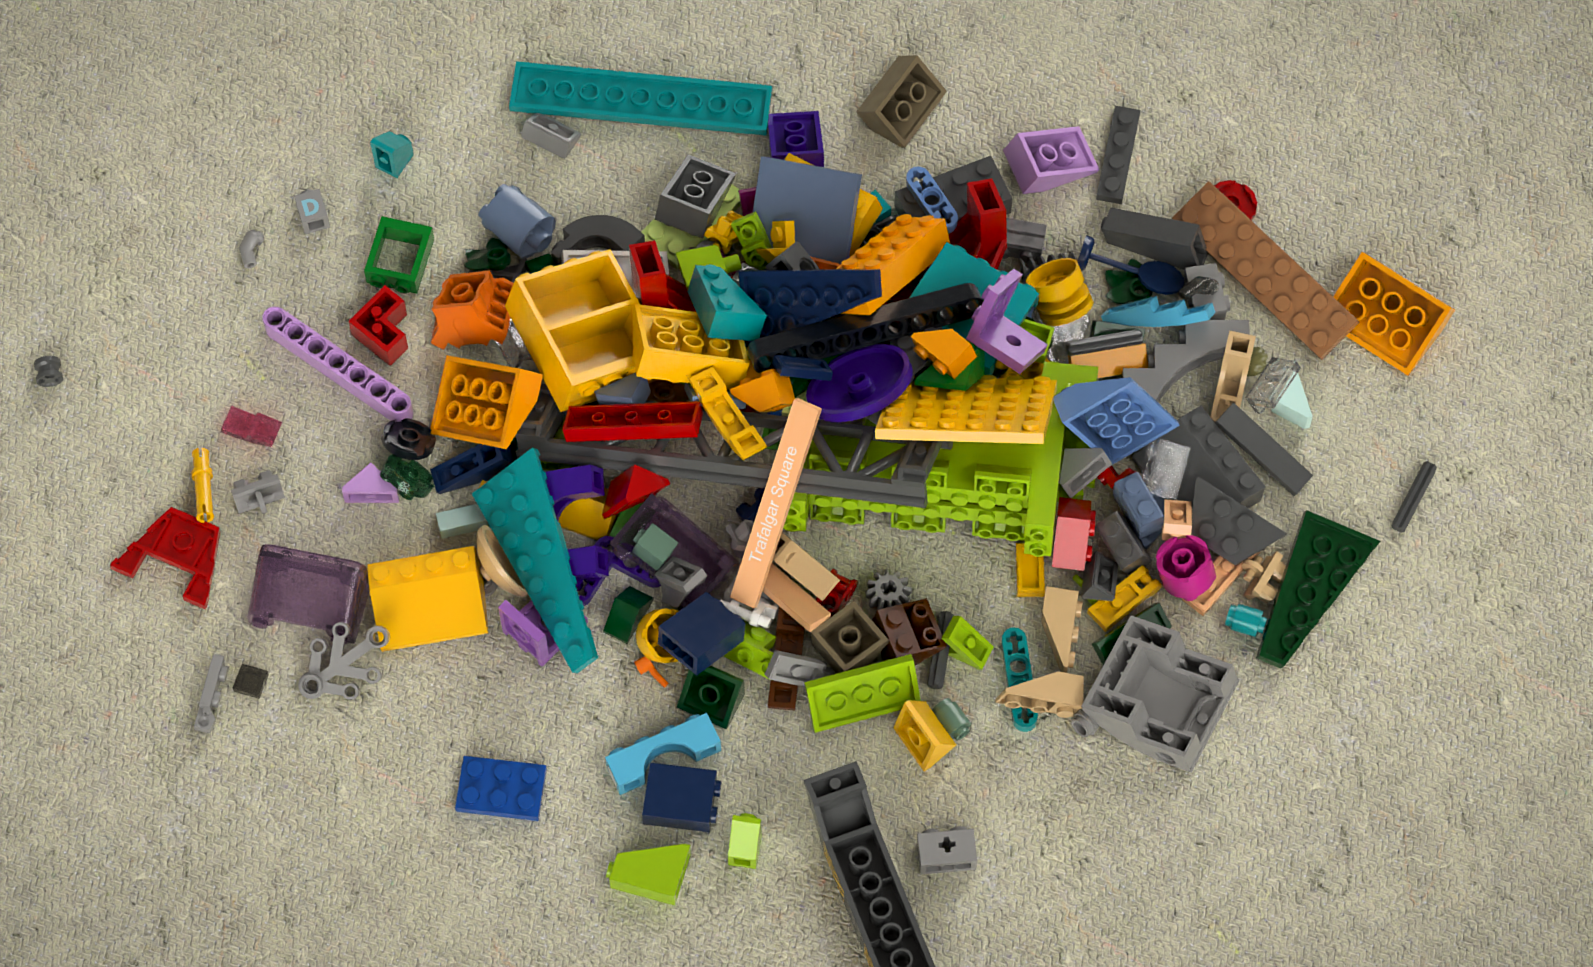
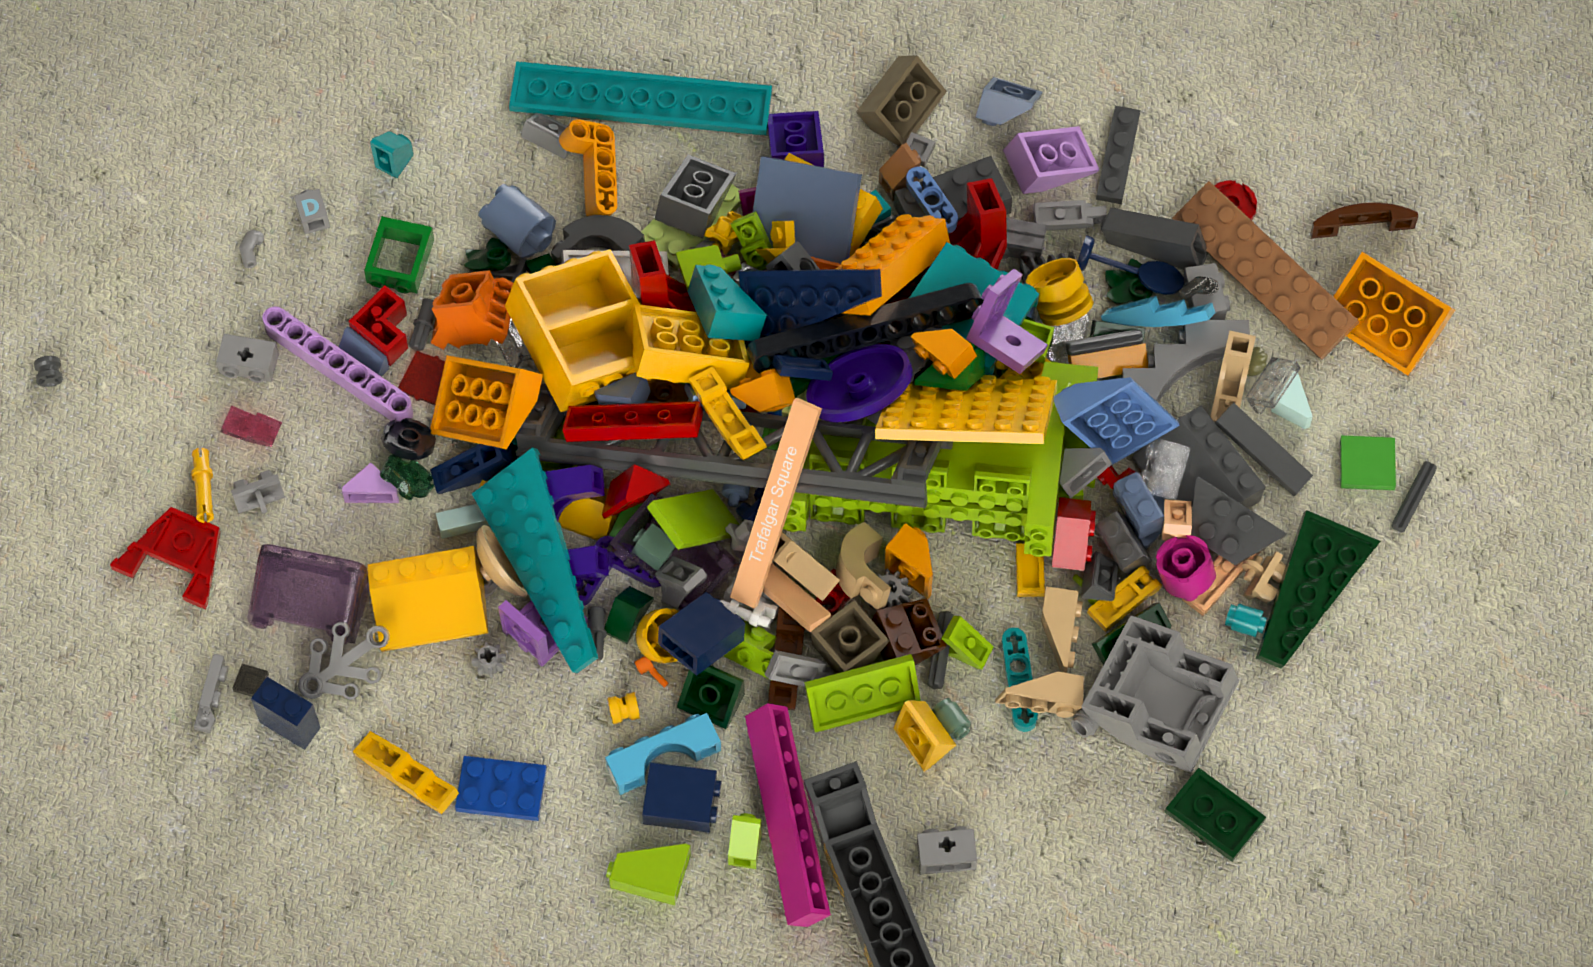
none -> light grey brick [216,334,279,383]
none -> dark blue brick [251,677,321,750]
none -> sand blue slope [339,326,389,377]
none -> yellow slope [353,731,459,814]
none -> clear red piece [398,351,445,405]
none -> dark grey axle [409,298,435,351]
none -> light grey gear [472,642,507,678]
none -> light orange beam [559,119,618,217]
none -> dark grey axle [588,606,607,661]
none -> yellow wheel [607,692,640,724]
none -> lime tile [647,489,740,550]
none -> sand blue tile [722,484,750,507]
none -> dark pink brick [745,703,831,927]
none -> tan arch [836,522,891,610]
none -> medium nougat slope [879,143,922,202]
none -> light orange slope [885,523,933,599]
none -> light grey tile [906,132,935,167]
none -> sand blue slope [976,77,1043,126]
none -> light grey hinge [1033,200,1107,230]
none -> dark green plate [1165,767,1266,862]
none -> reddish brown slope [1310,202,1418,239]
none -> bright green tile [1340,435,1396,491]

